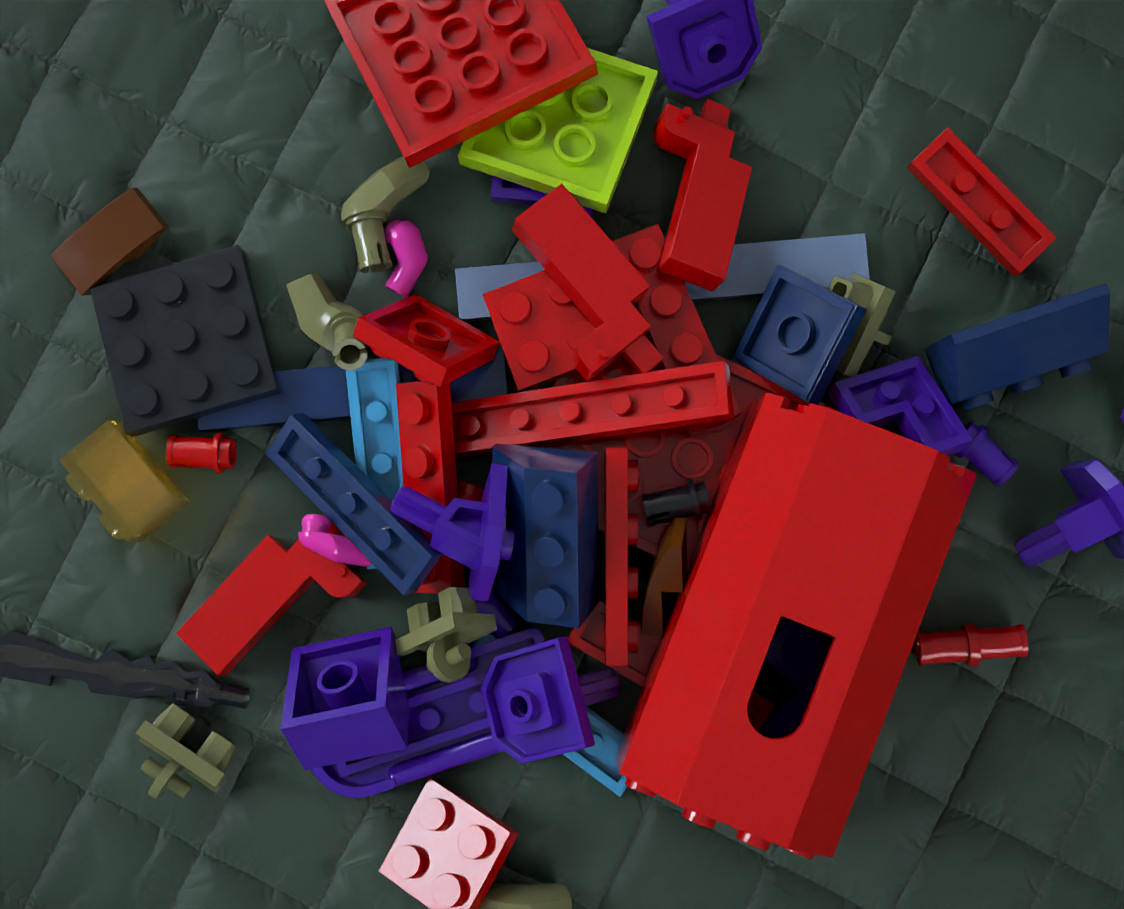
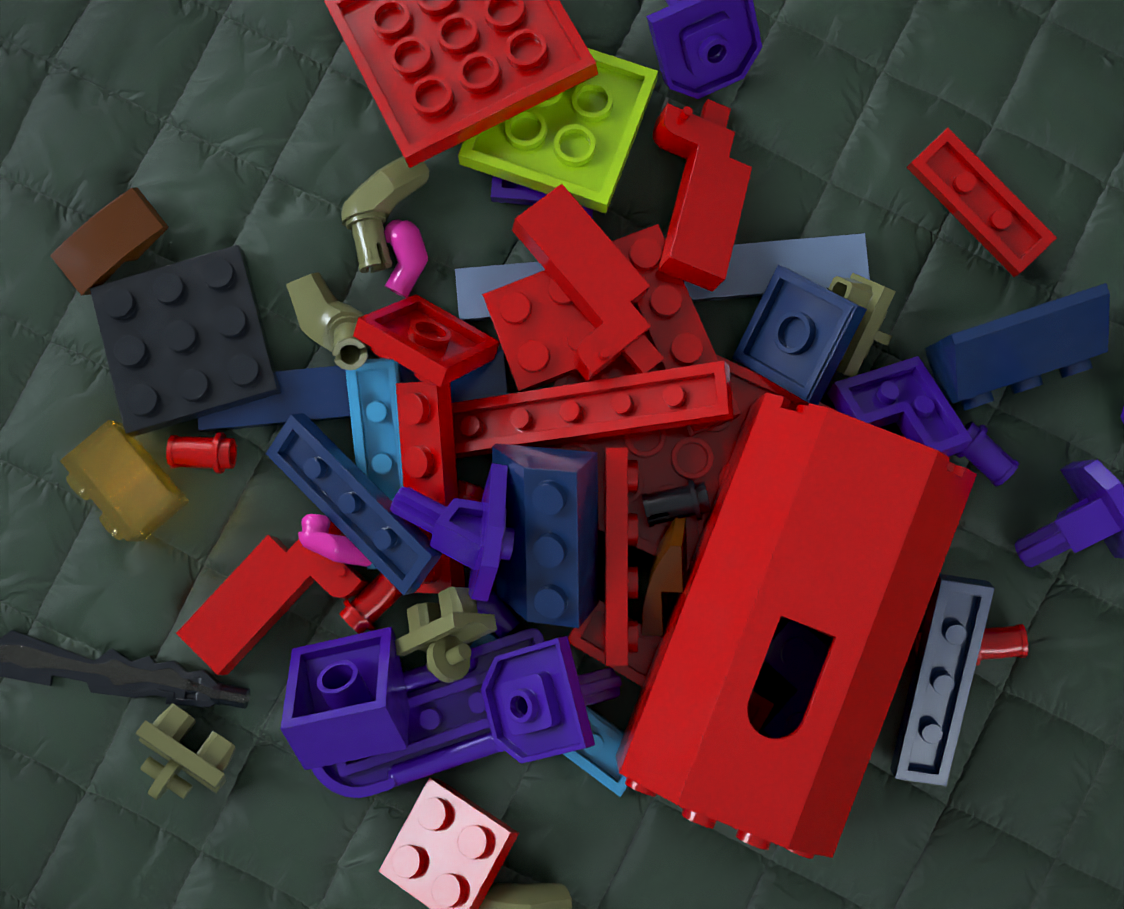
none -> red pin [339,572,403,634]
none -> dark blue plate [890,574,995,786]

